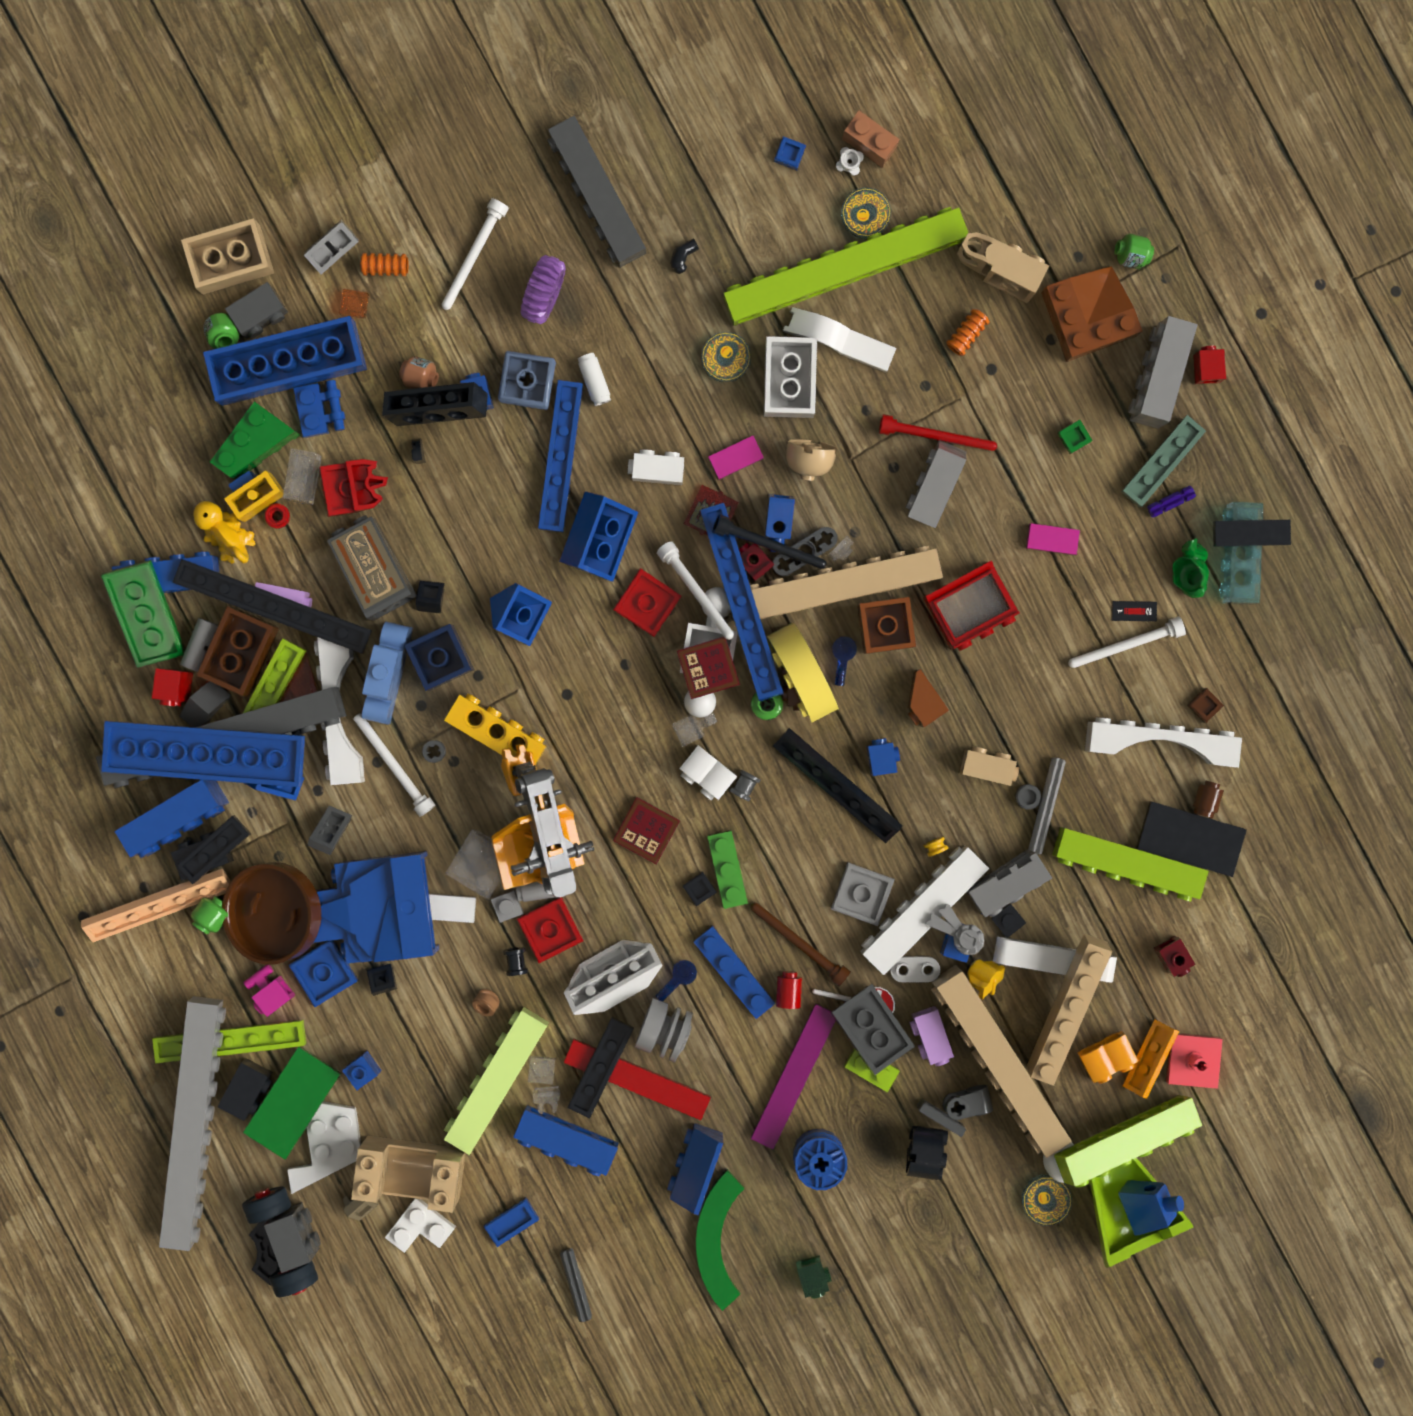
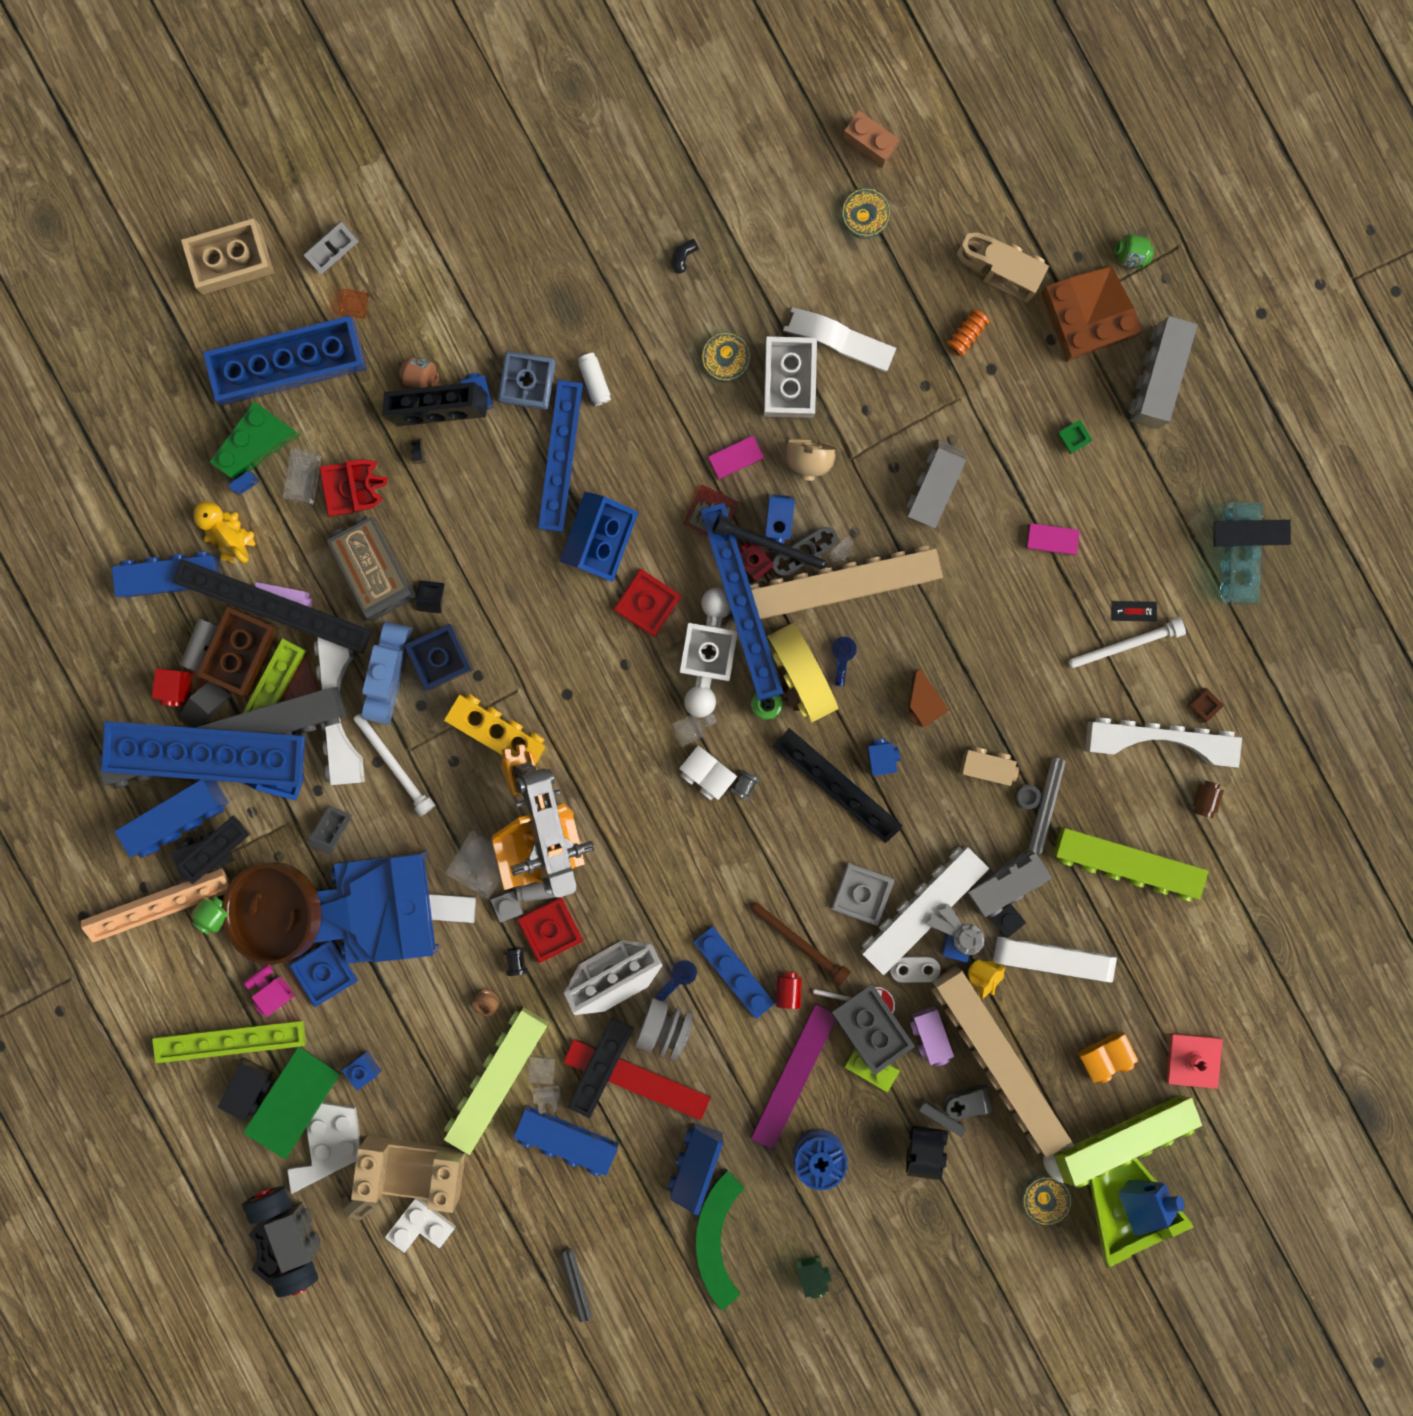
green tile [101,560,185,668] -> none
light grey brick [159,996,226,1251] -> none
bright green head [204,313,239,349] -> none
yellow brick [224,471,286,522] -> none
dark grey brick [225,282,288,339] -> none
red plate [265,503,290,529] -> none
blue plate [293,380,345,438] -> none
orange piece [360,253,409,276] -> none
black tile [367,963,397,996] -> none
dark grey bush [422,740,446,763] -> none
white piece [442,198,509,310] -> none
blue tile [484,1197,539,1247] -> none
blue slope [490,583,552,646] -> none
medium lavender gear [521,255,566,324] -> none
dark grey brick [547,115,646,268] -> none
tile [613,797,680,865] -> none
white brick [628,450,684,485] -> none
white piece [657,542,734,640] -> none
tile [677,637,740,700] -> none
black tile [682,872,717,907] -> none
bright green plate [707,830,748,909] -> none
lime brick [723,207,968,326] -> none
blue tile [774,136,806,170] -> none
white plate [836,147,864,176] -> none
dark orange brick [857,597,916,654] -> none
red piece [879,414,997,451] -> none
window [923,560,1020,651] -> none
yellow bush [923,836,949,857] -> none
tan brick [1027,933,1112,1086] -> none
sand green plate [1121,415,1206,508] -> none
light orange plate [1123,1019,1179,1099] -> none
black tile [1136,801,1247,877] -> none
dark purple axle [1147,486,1196,517] -> none
dark red brick [1154,936,1196,977] -> none
green hair [1172,538,1209,598] -> none
red brick [1193,346,1226,384] -> none

